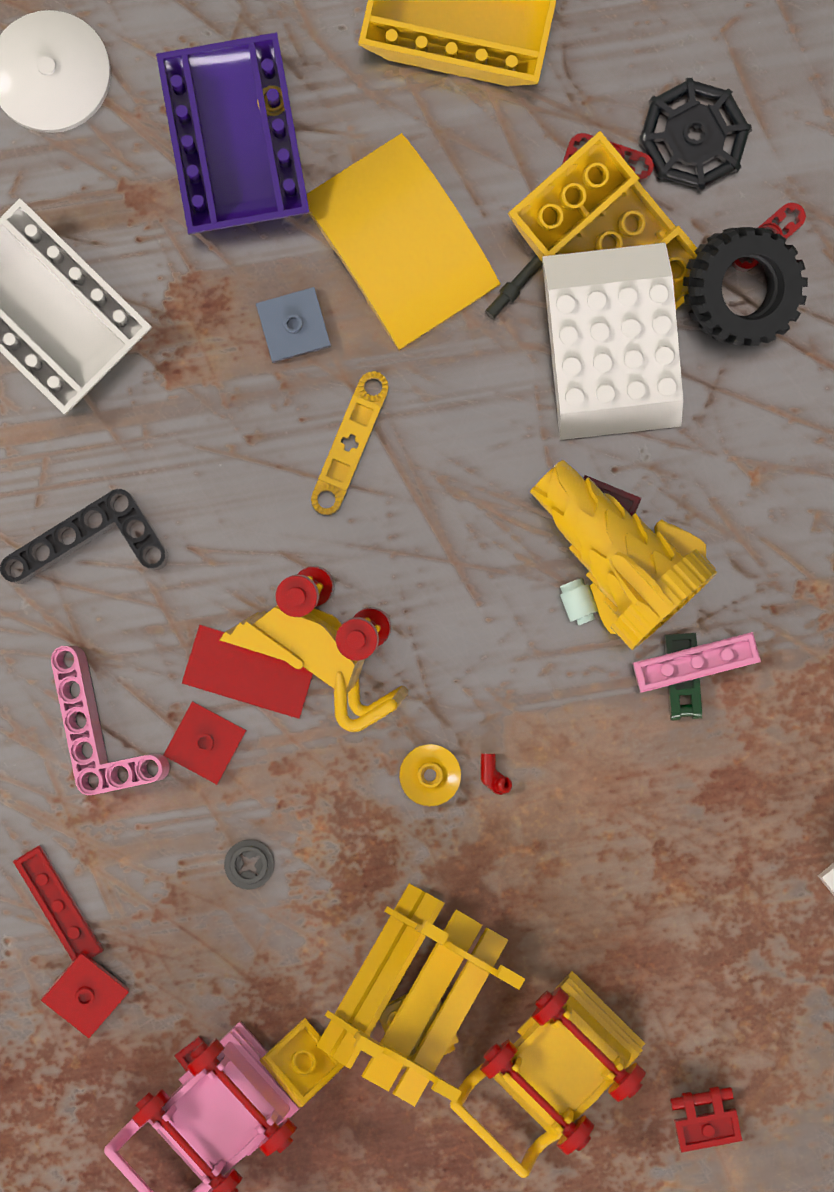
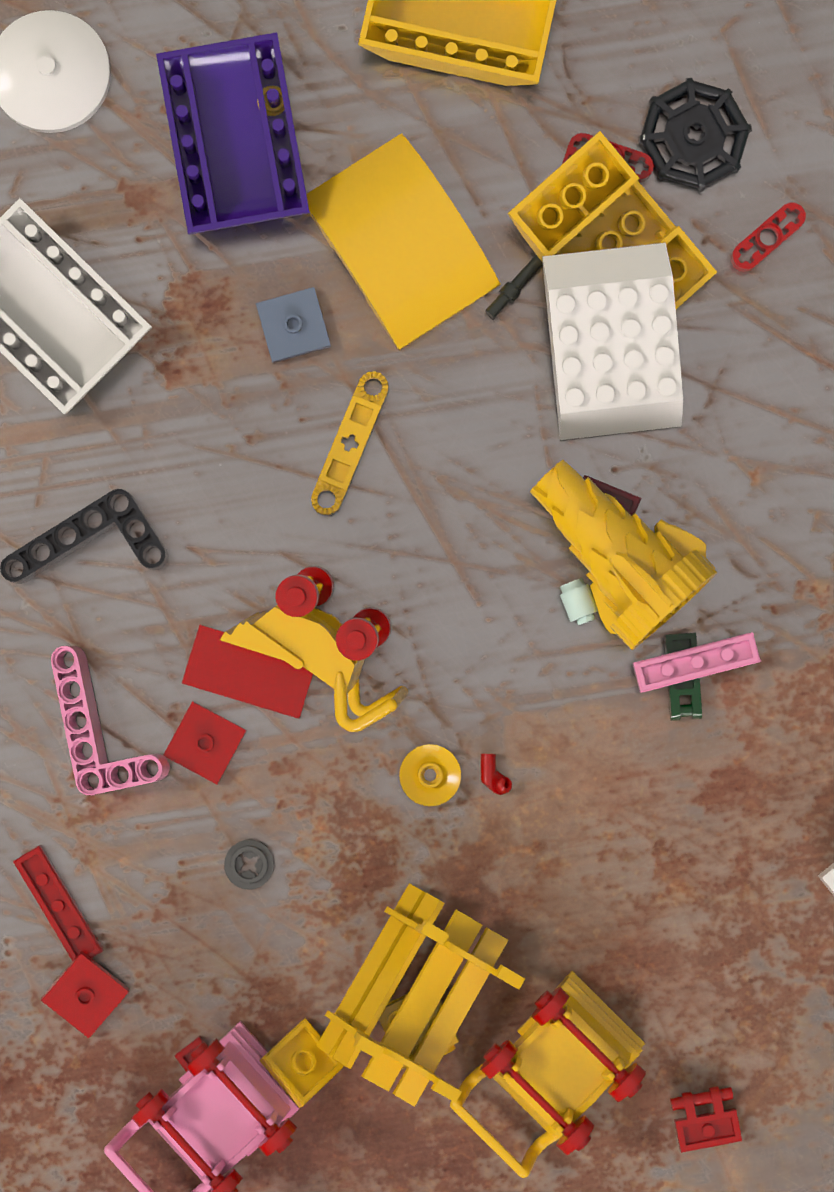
black tyre [683,227,808,346] -> none

